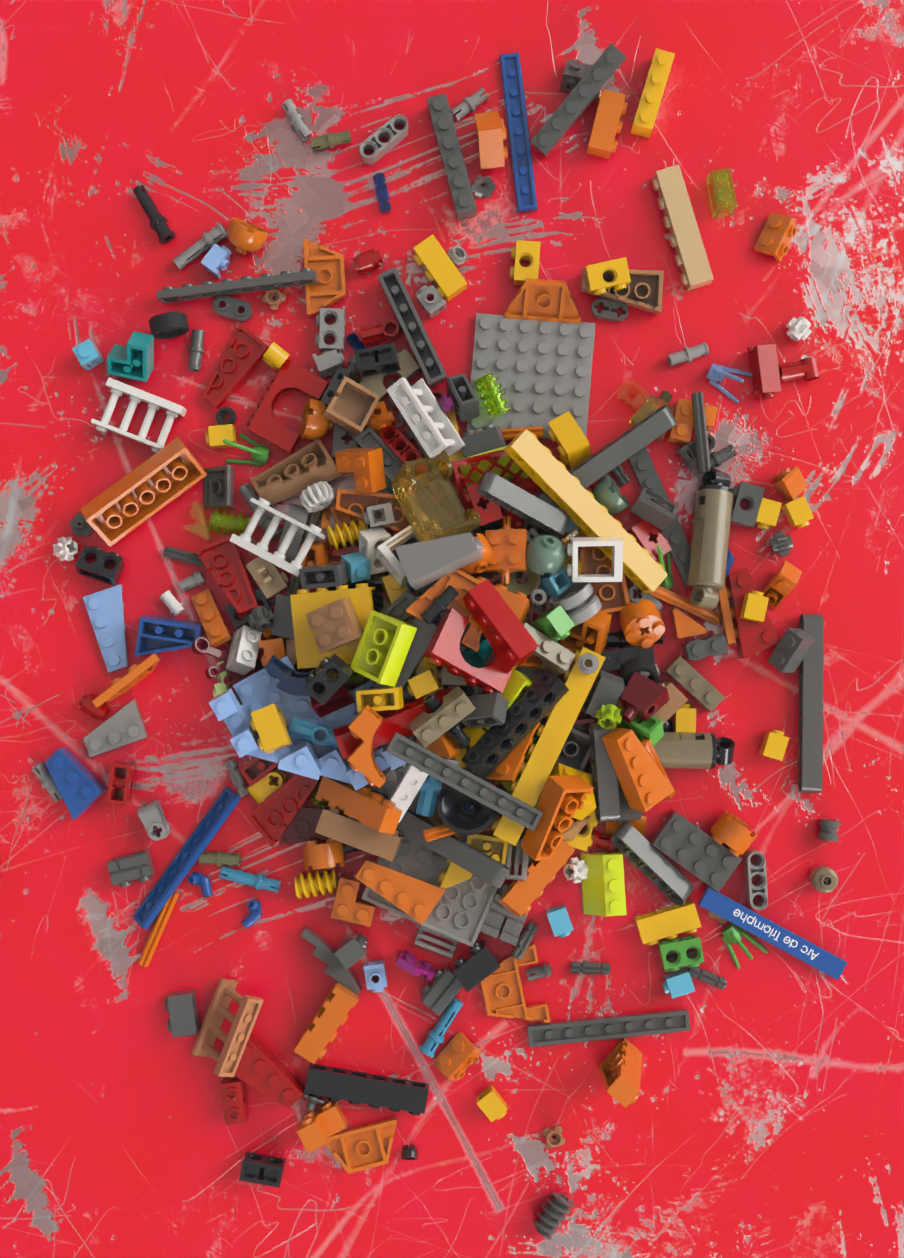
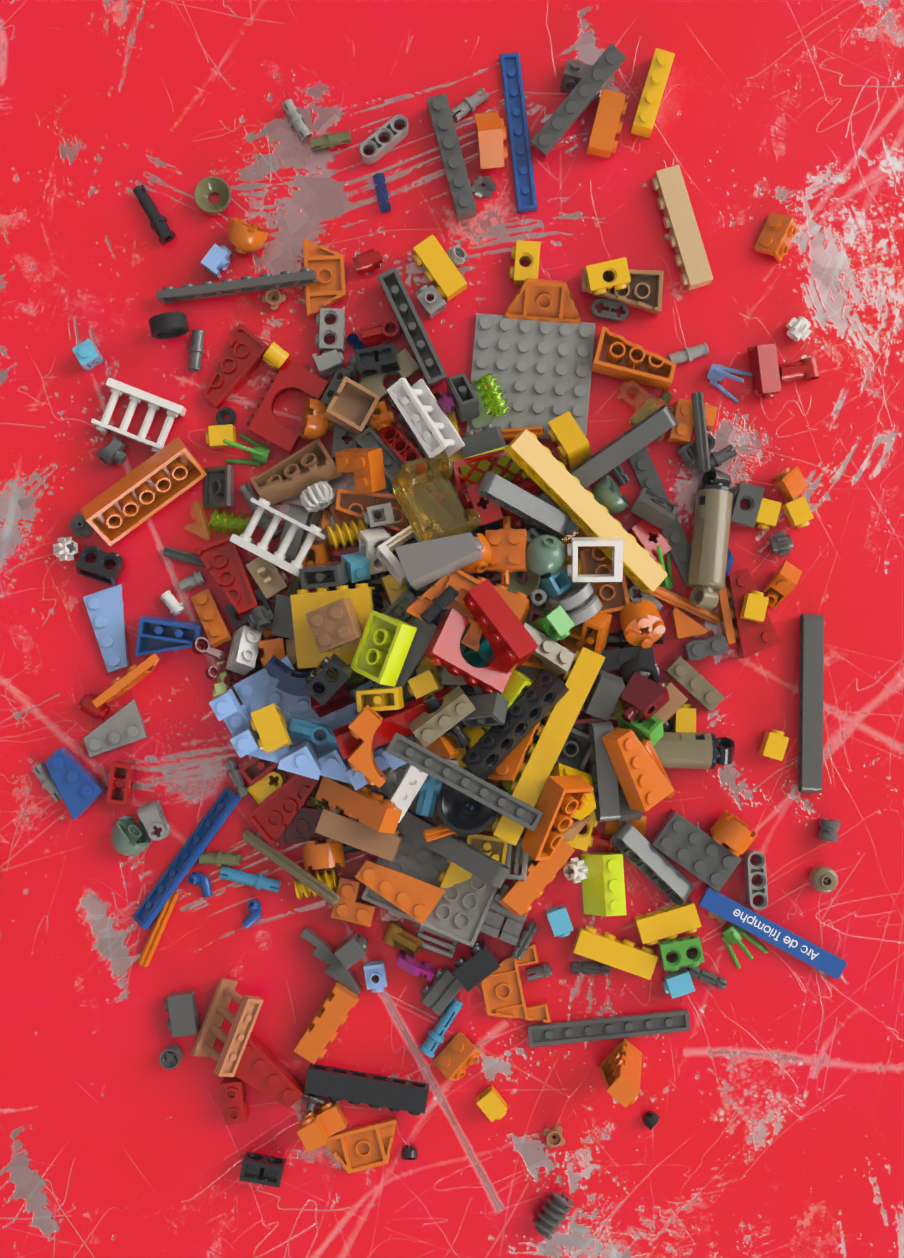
teal brick [107,331,154,382] -> none
dark grey brick [107,850,156,888] -> none
light grey pin [172,221,228,270] -> none
dark grey plate [213,295,253,322] -> none
light grey plate [578,653,599,674] -> none
lime gear [595,704,622,729] -> none
brick [706,168,738,218] -> none
dark grey brick [767,628,815,673] -> none
none -> dark grey piece [96,435,128,466]
none -> sand green cylinder [110,816,151,856]
none -> dark grey wheel [159,1044,183,1070]
none -> olive piece [194,176,231,214]
none -> dark tan axle [242,830,340,906]
none -> pearl gold piece [381,920,423,956]
none -> yellow brick [572,925,658,980]
none -> orange wedge [591,326,676,391]
none -> black hinge [642,1111,660,1130]

